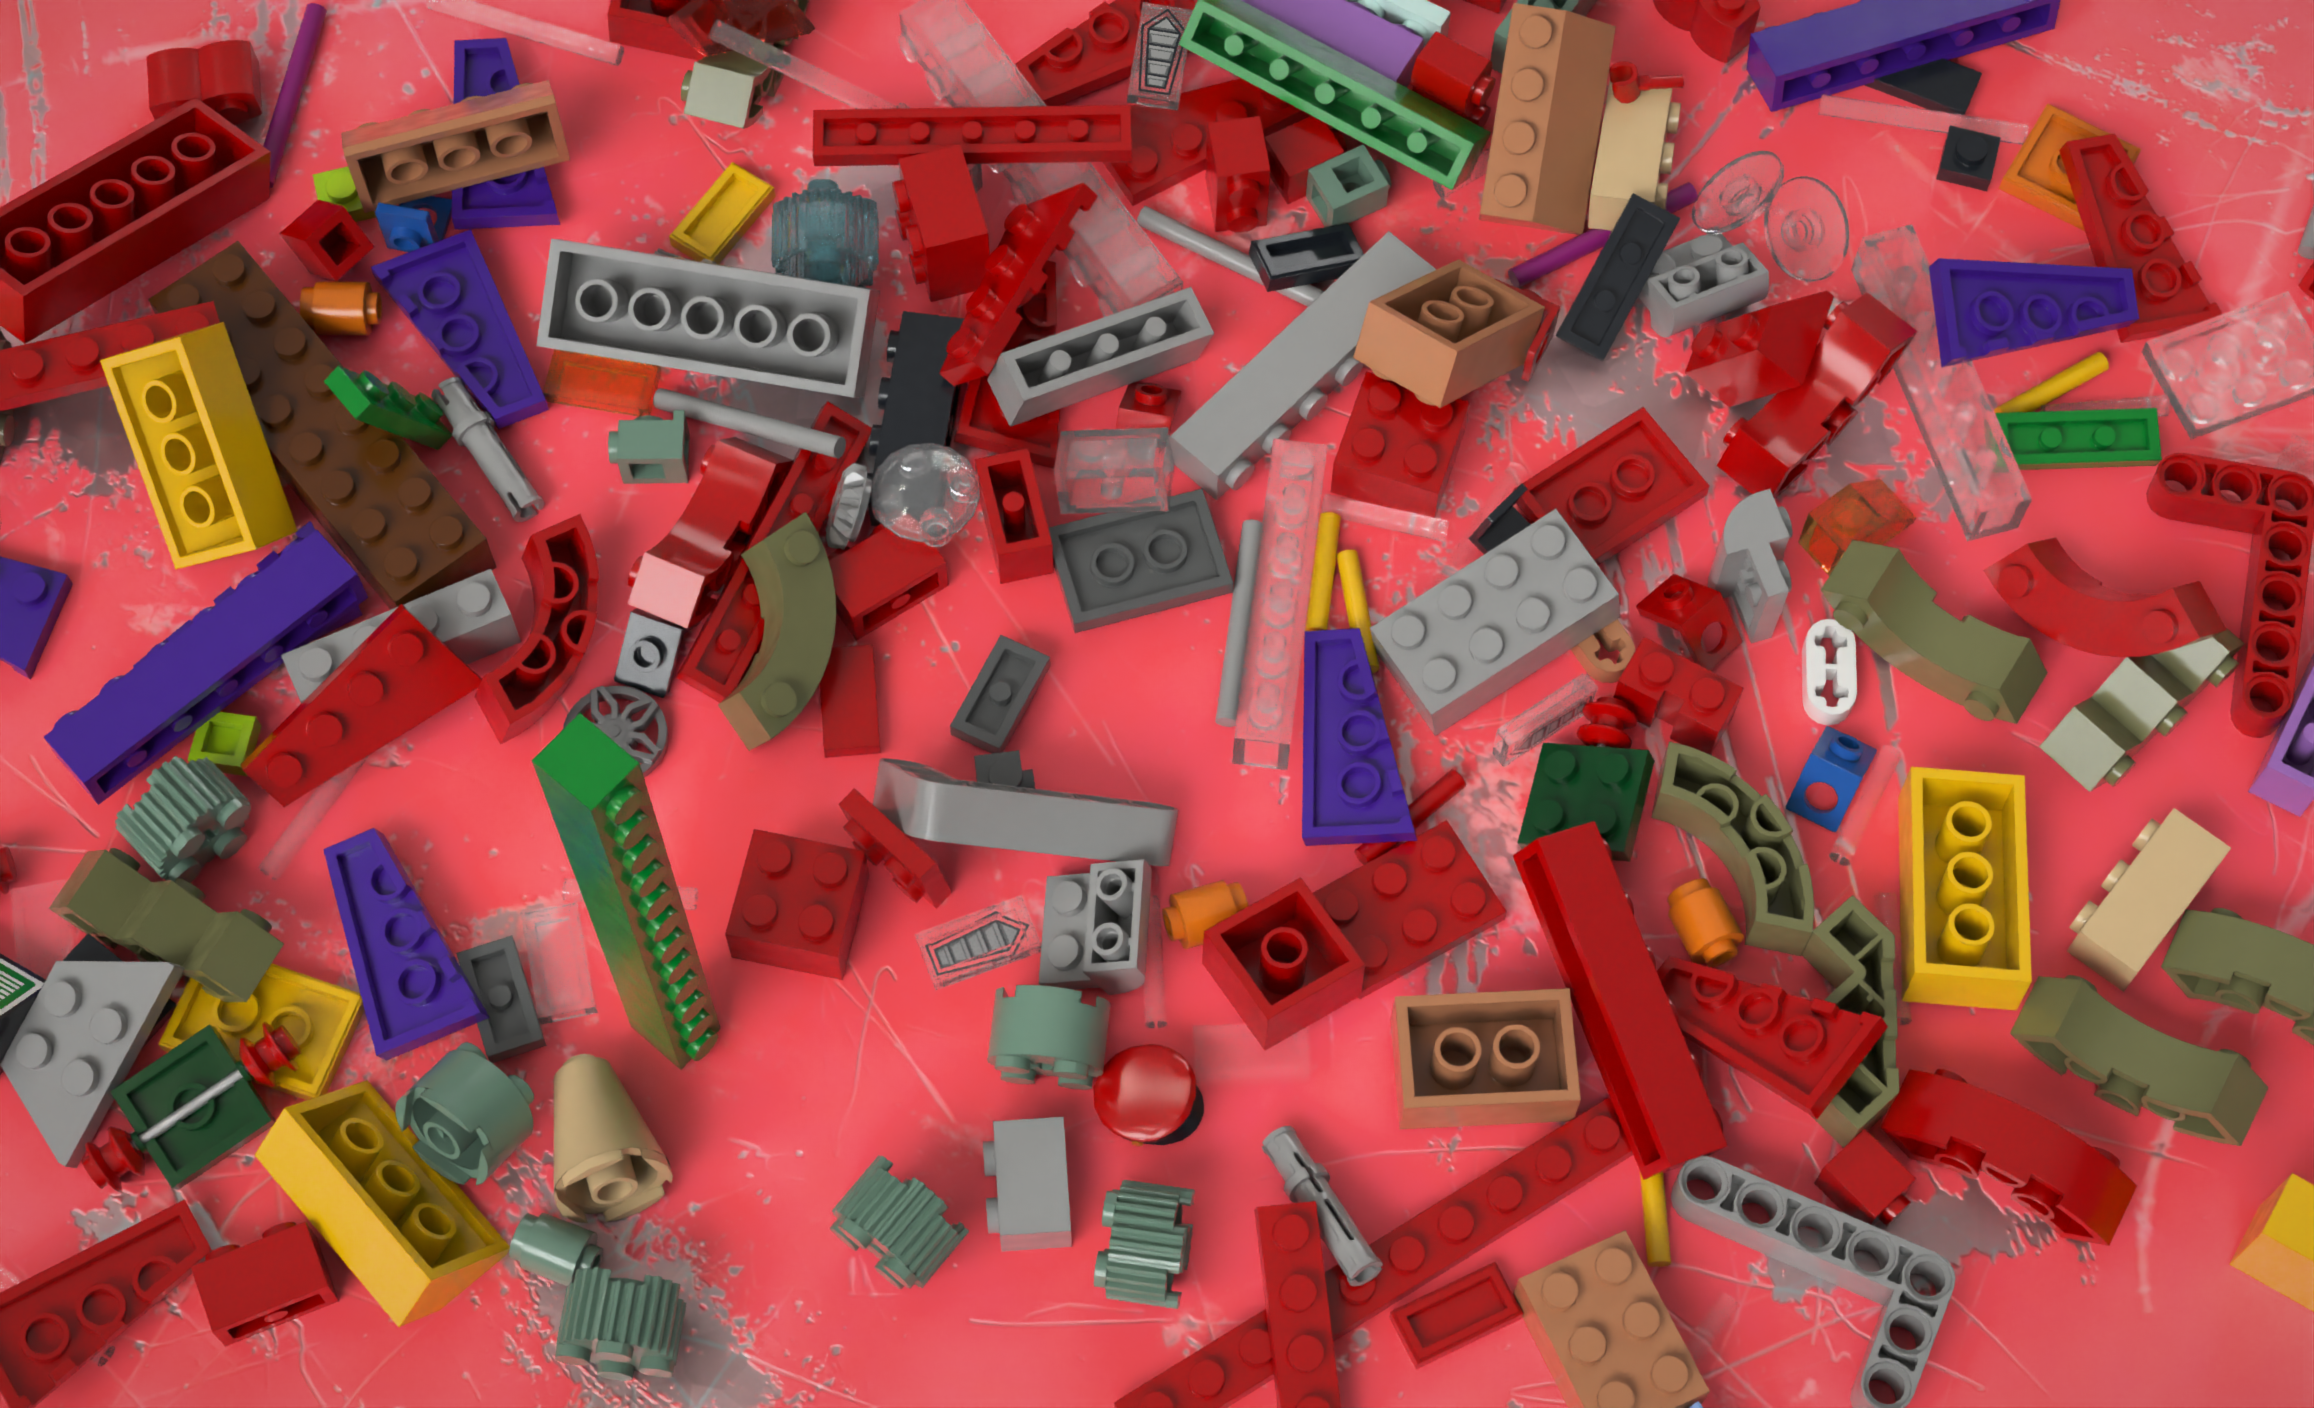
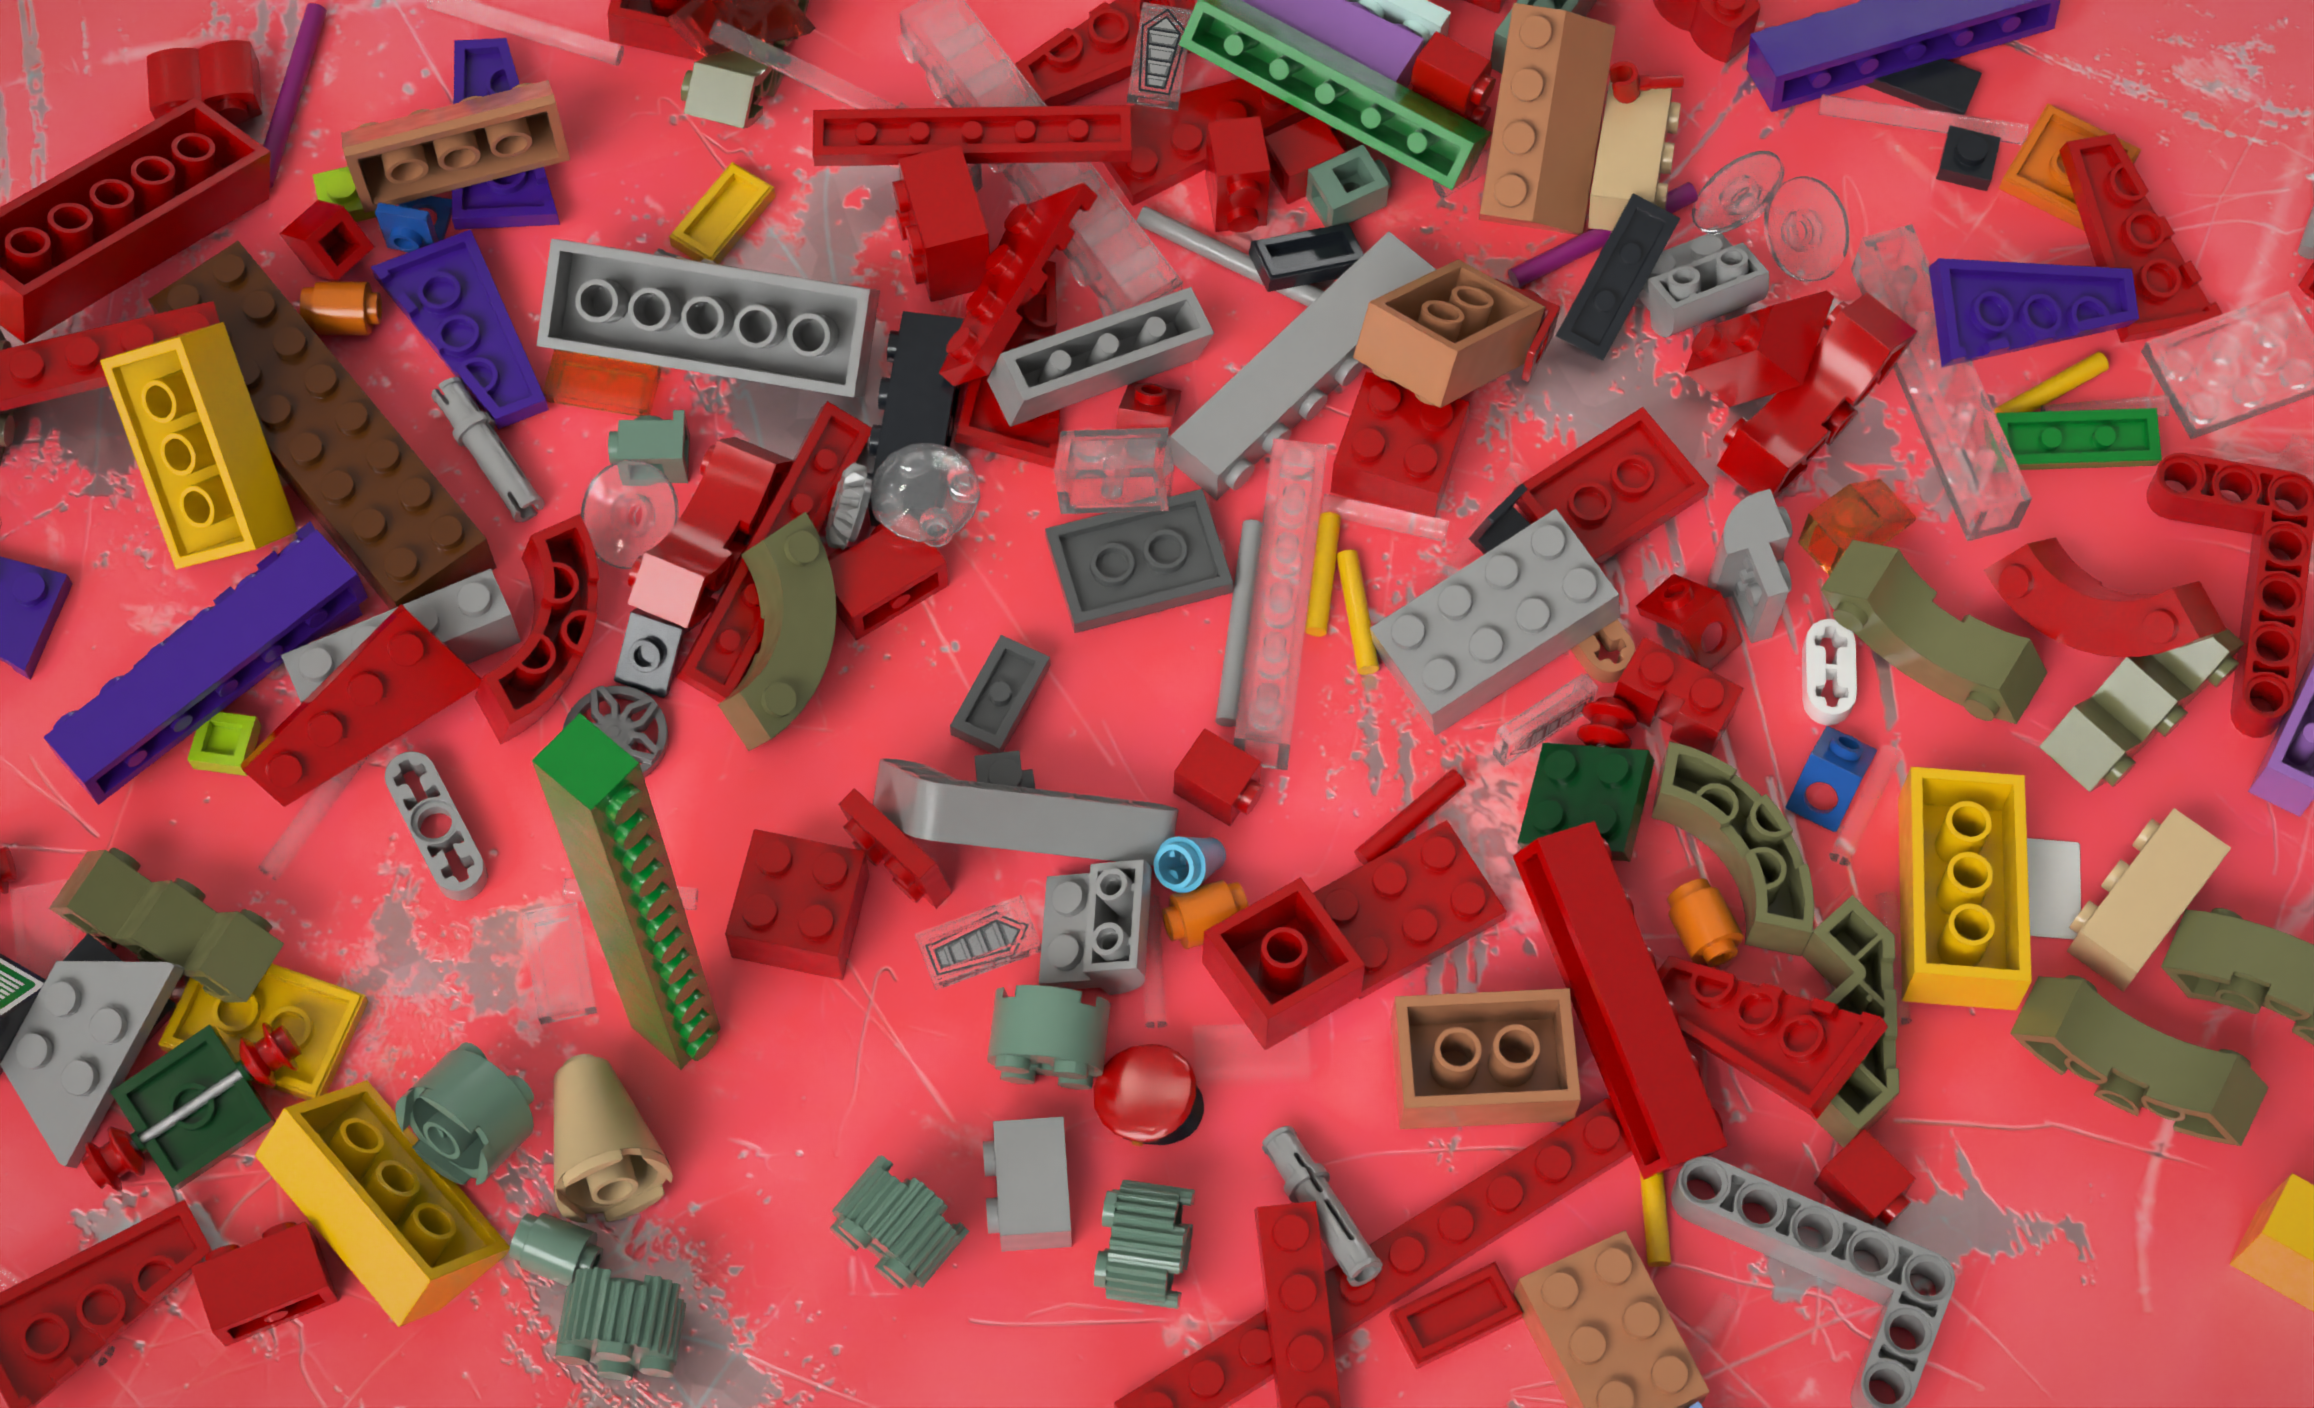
sand green brick [115,756,251,883] -> none
dark purple wing [323,828,490,1061] -> none
green plate [324,365,453,450] -> none
dark grey plate [456,935,547,1063] -> none
light grey bar [653,388,846,458] -> none
clear light blue brick [771,179,879,288] -> none
red tile [820,644,881,758] -> none
red brick [974,448,1054,584] -> none
dark purple wing [1302,628,1418,846] -> none
red brick [1880,1069,2137,1246] -> none
none -> light grey beam [385,751,488,901]
none -> clear dish [581,460,679,569]
none -> medium azure cone [1154,836,1226,893]
none -> red brick [1173,728,1264,827]
none -> white sticker [2027,838,2081,940]

